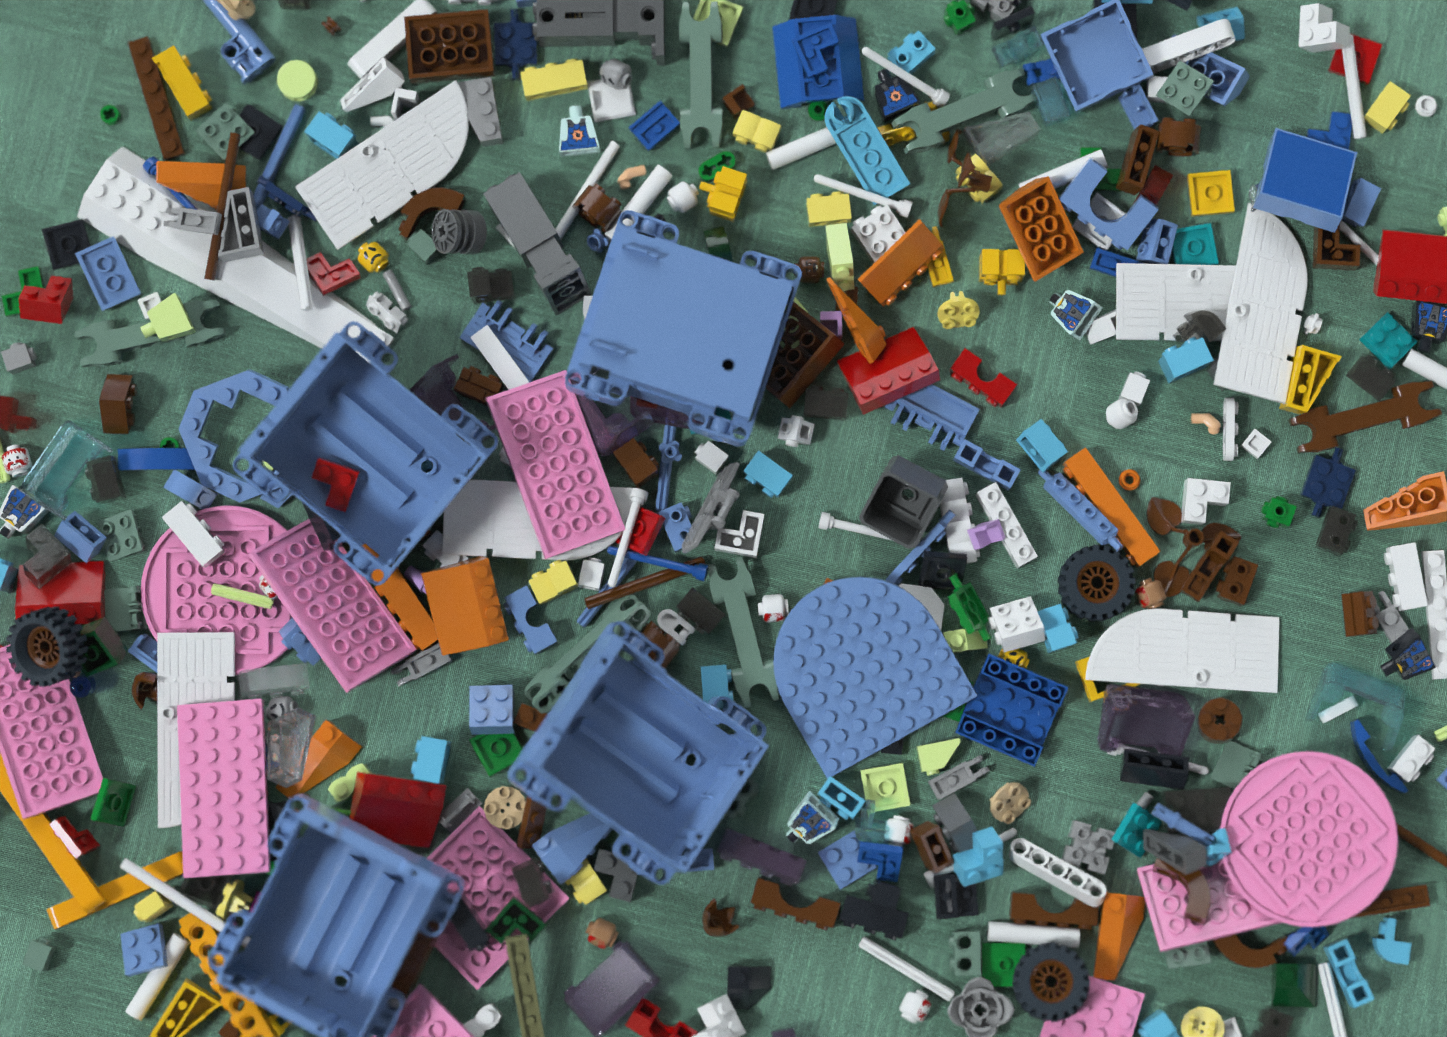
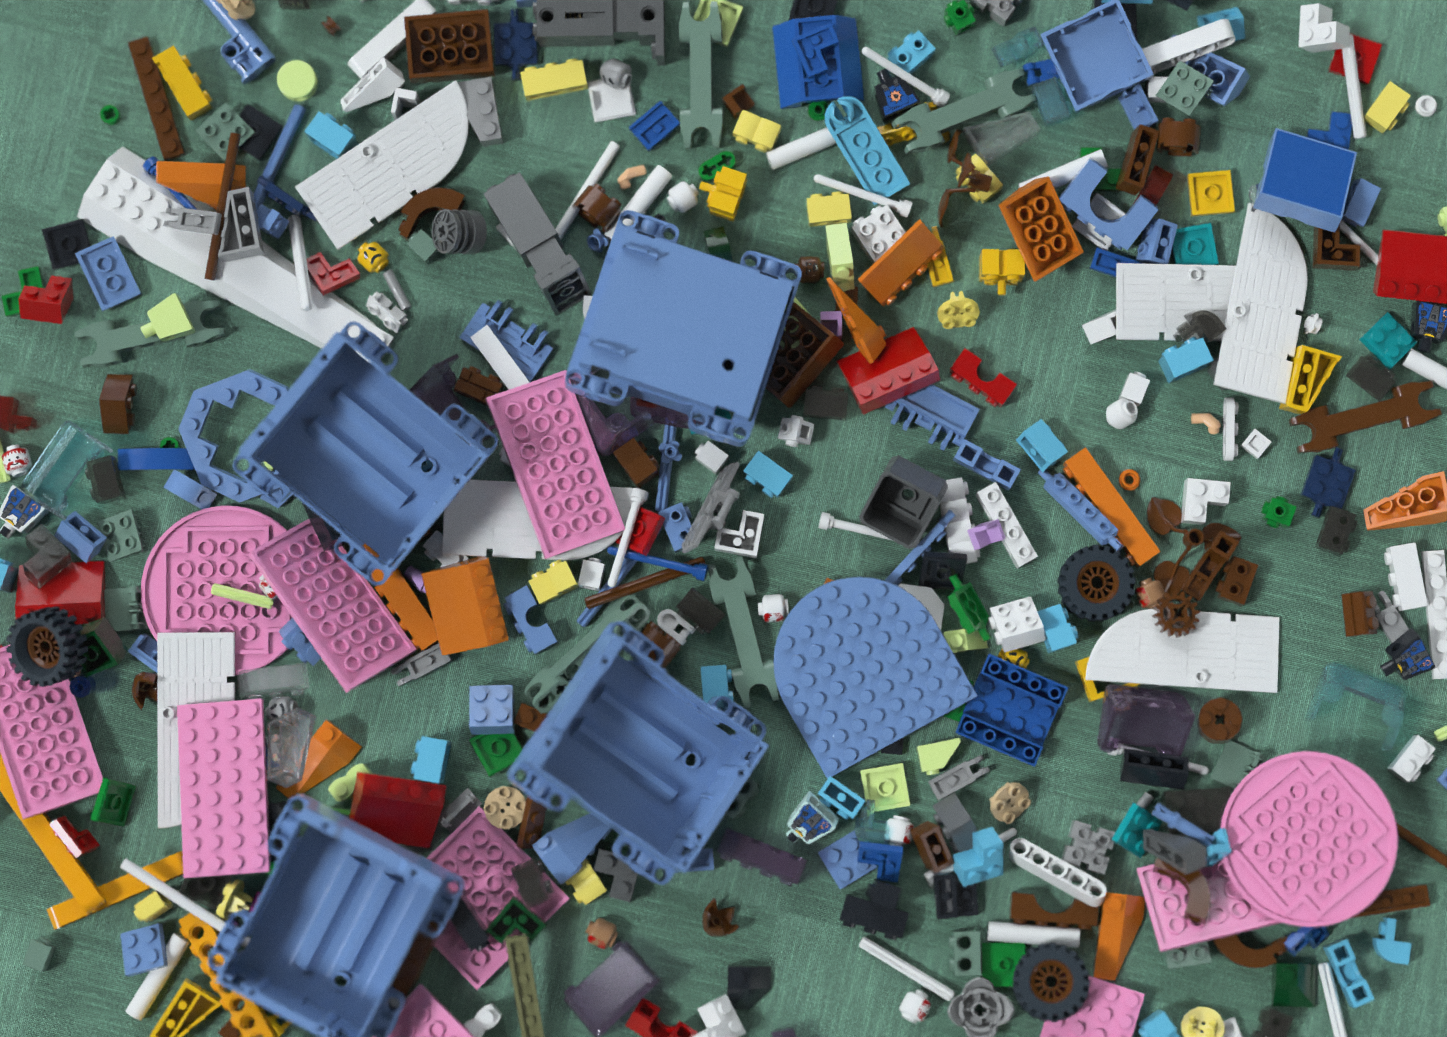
light grey brick [1,342,37,375] -> none
white plate [138,292,162,320] -> none
white brick [162,501,225,568] -> none
red plate [311,457,360,512] -> none
white arm [370,116,395,127] -> none
clear smoke brick [467,267,516,304] -> none
torso [559,106,600,157] -> none
reddish brown arch [750,878,840,931] -> none
black plate [990,6,1035,41] -> none
torso [1049,290,1103,341] -> none
white beam [1318,695,1359,723] -> none
blue slope [1350,719,1408,793] -> none
none -> reddish brown gear [1152,590,1200,638]

